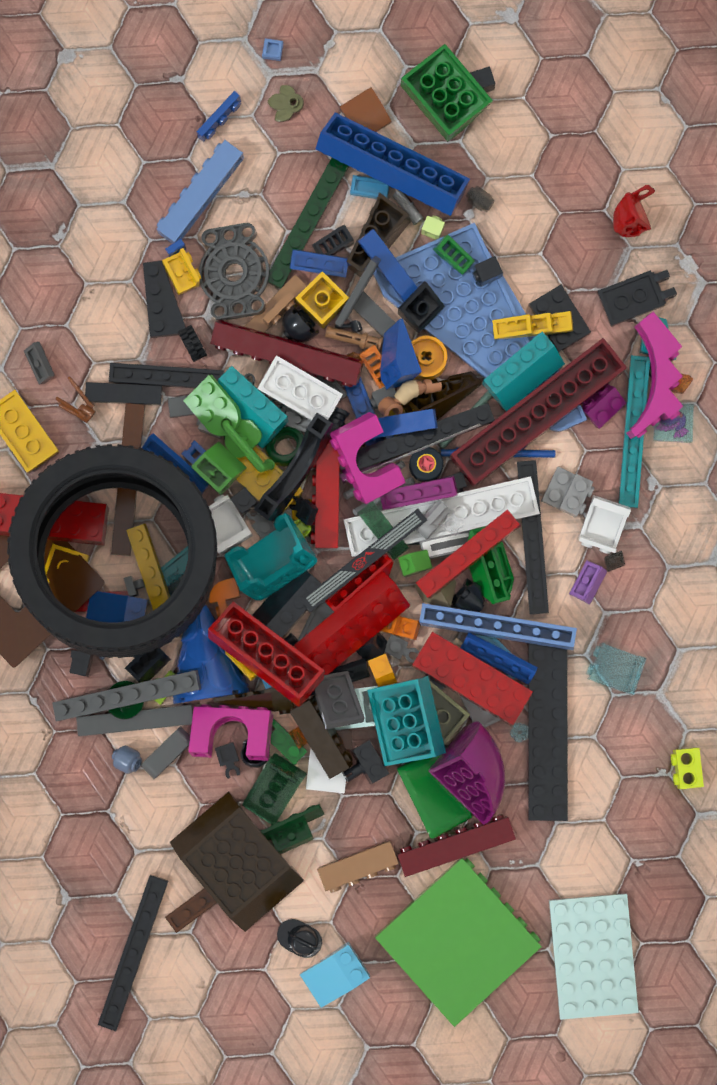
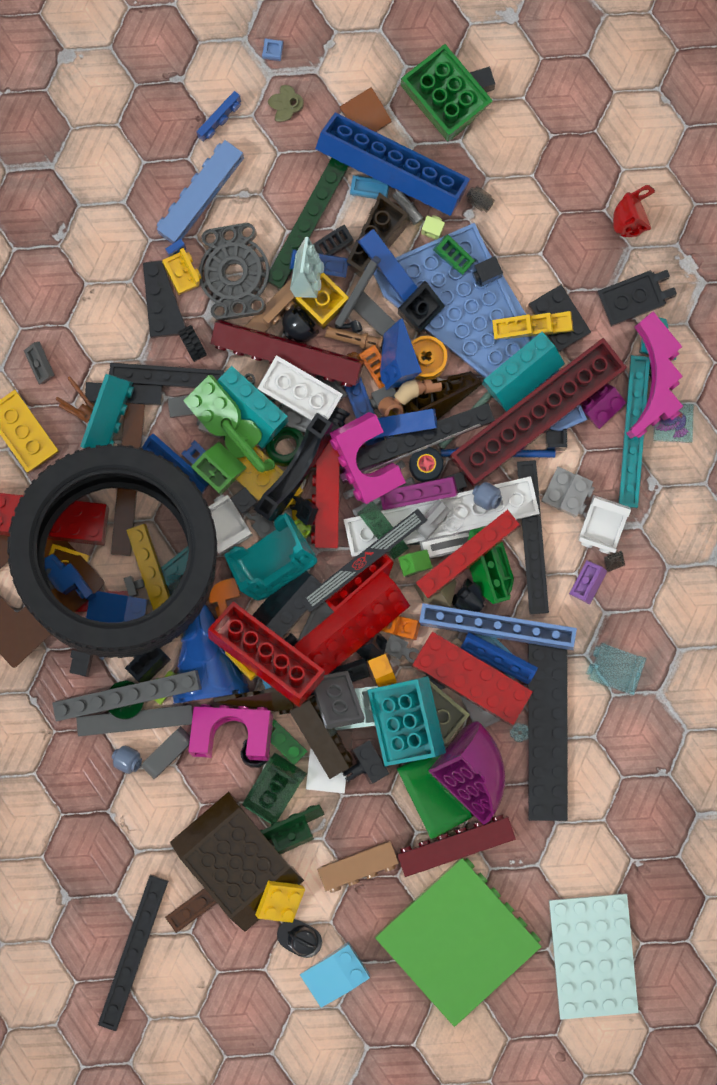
black plate [215,742,240,779] -> none
clear orange tile [289,727,308,749] -> none
clear orange tile [671,374,693,394] -> none
neon yellow brick [671,747,704,789] -> none
none -> blue plate [44,554,96,601]
none -> teal slope [80,374,134,449]
none -> yellow plate [255,881,305,923]
none -> light aqua slope [290,237,324,298]
none -> sand blue head [472,482,502,511]
none -> black panel [546,429,567,451]

